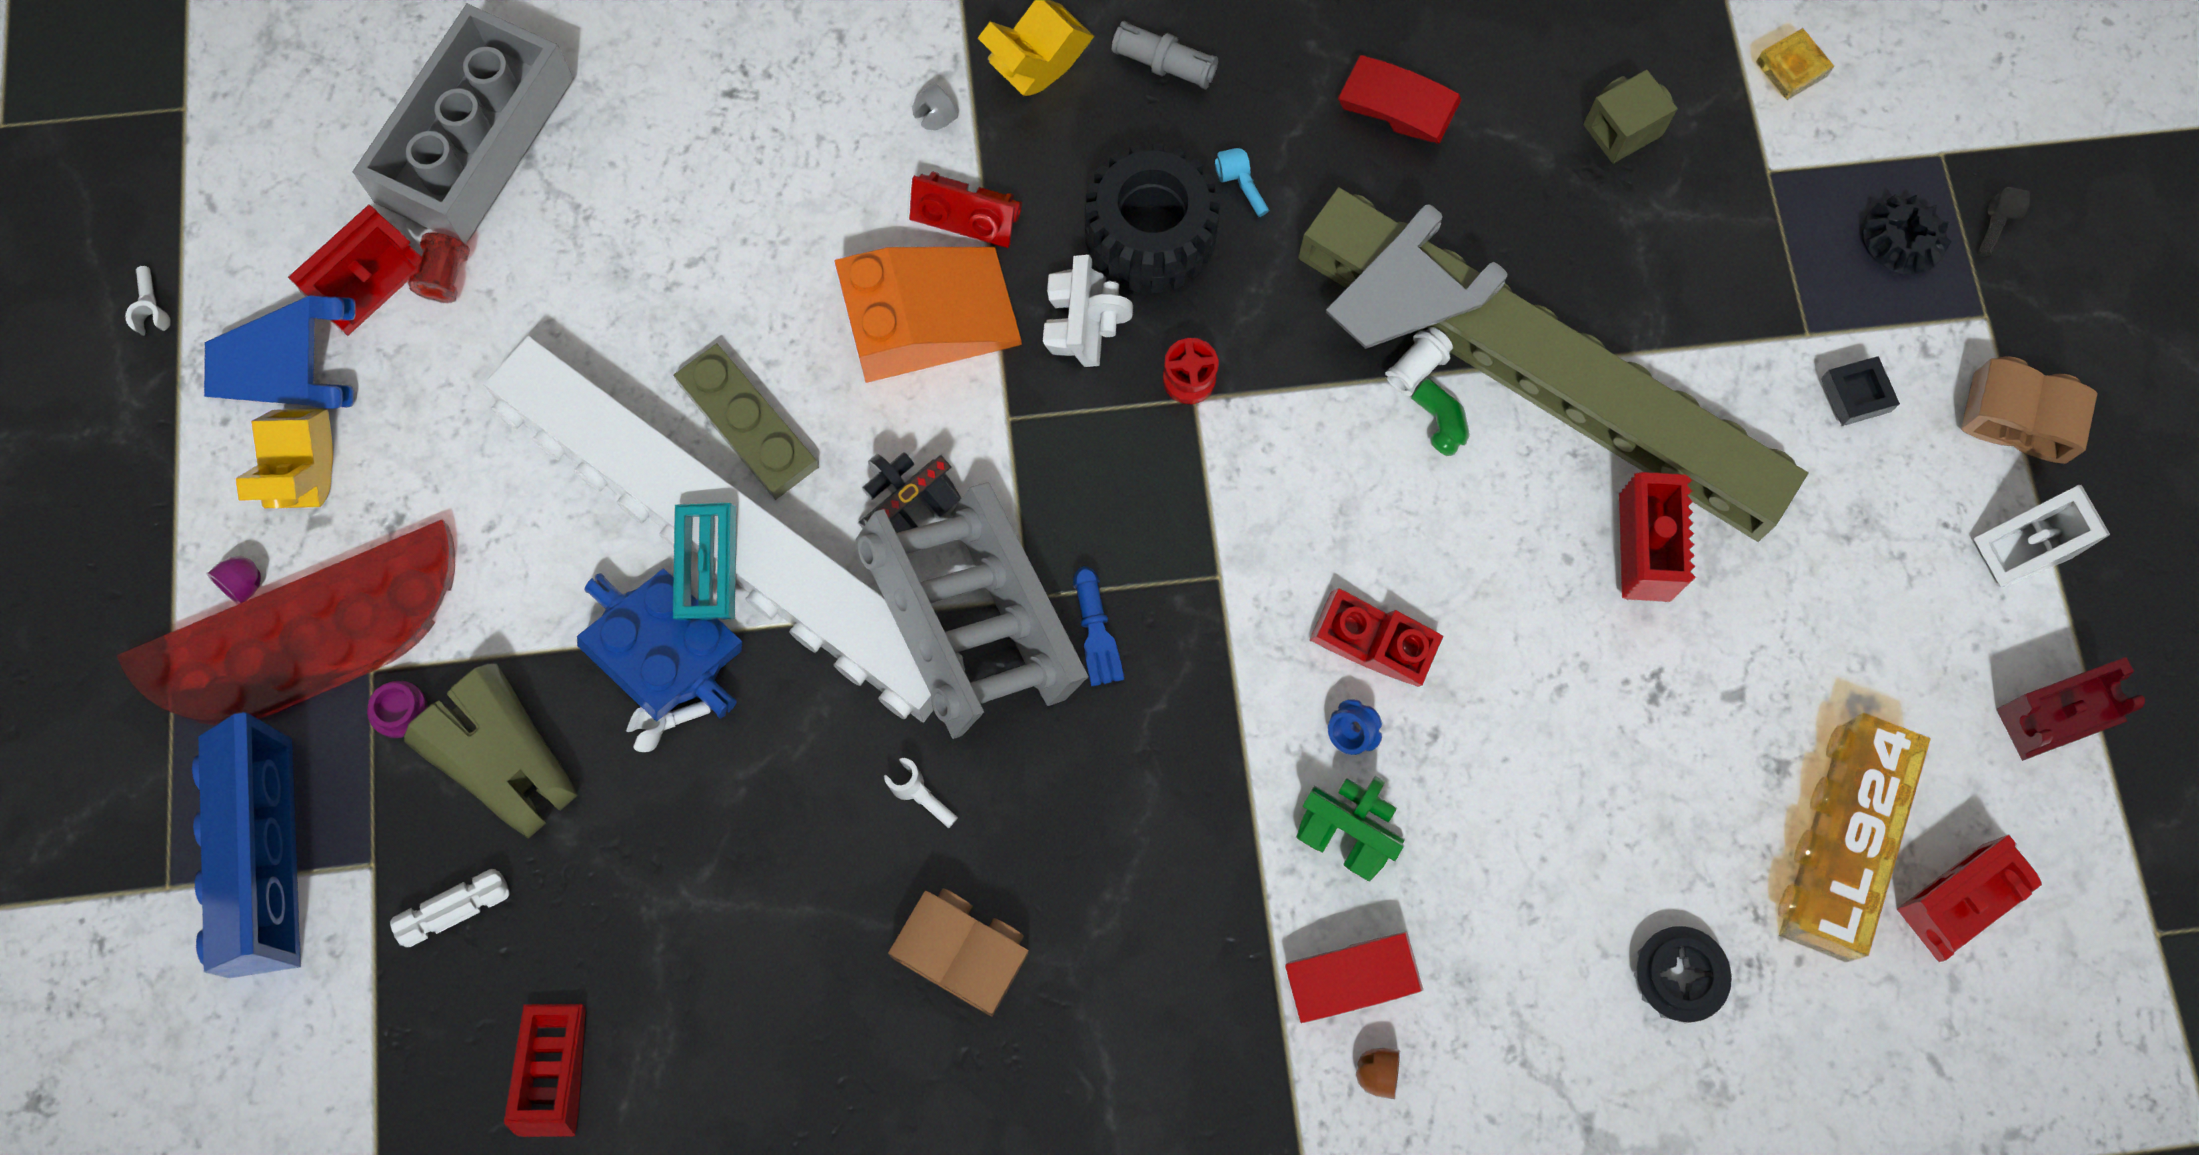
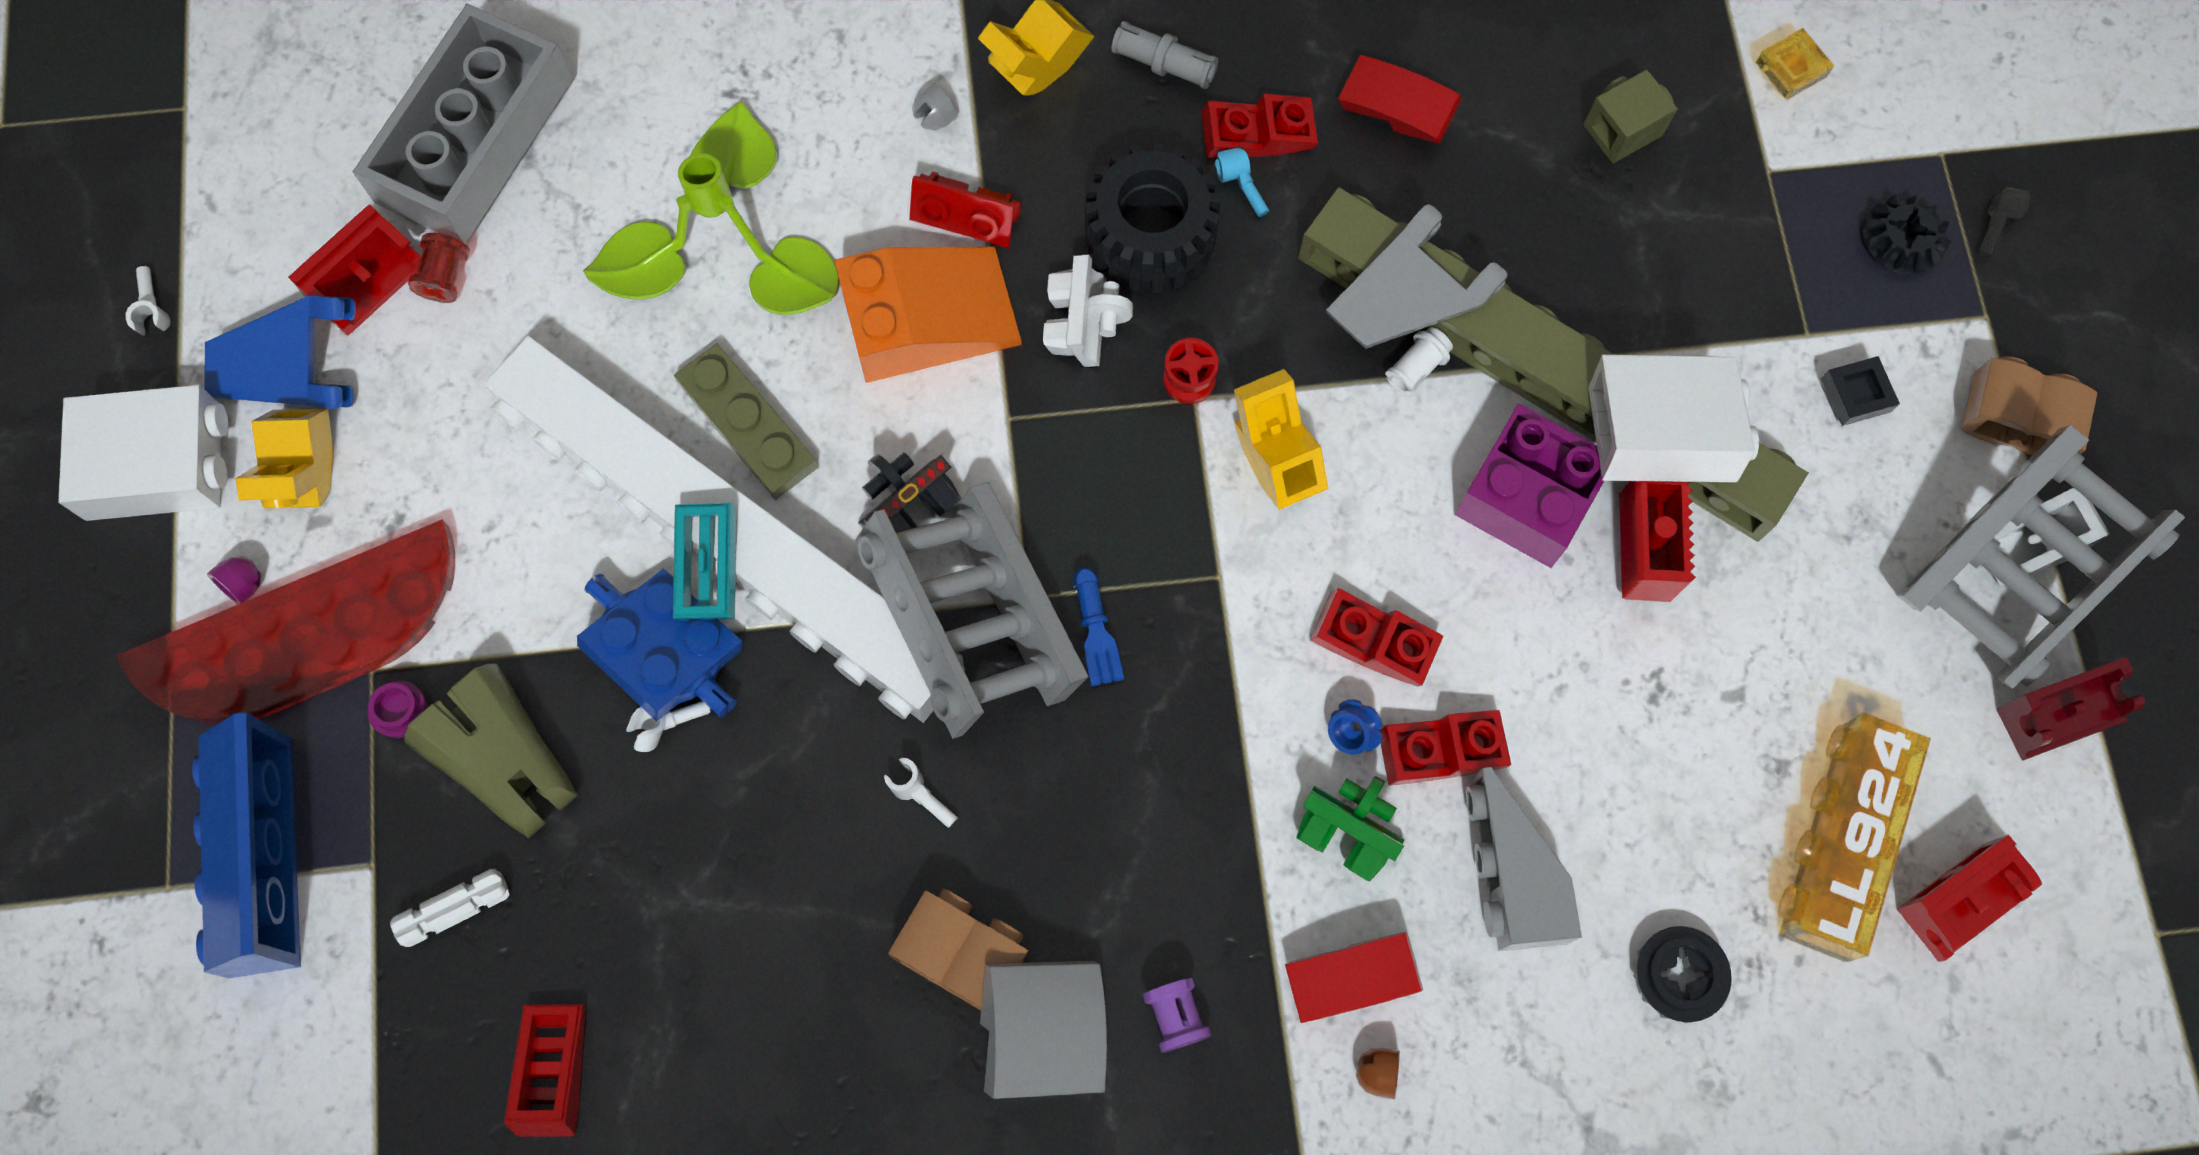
green arm [1411,378,1470,456] -> none
none -> white brick [58,385,228,521]
none -> lime plant [583,102,839,315]
none -> light grey slope [980,961,1107,1099]
none -> medium lavender bush [1143,977,1212,1053]
none -> red slope [1201,94,1318,158]
none -> yellow brick [1234,369,1329,510]
none -> red slope [1379,710,1511,786]
none -> magenta slope [1454,403,1604,568]
none -> light grey slope [1466,767,1582,951]
none -> white brick [1588,355,1759,482]
none -> light grey fence [1897,425,2185,689]

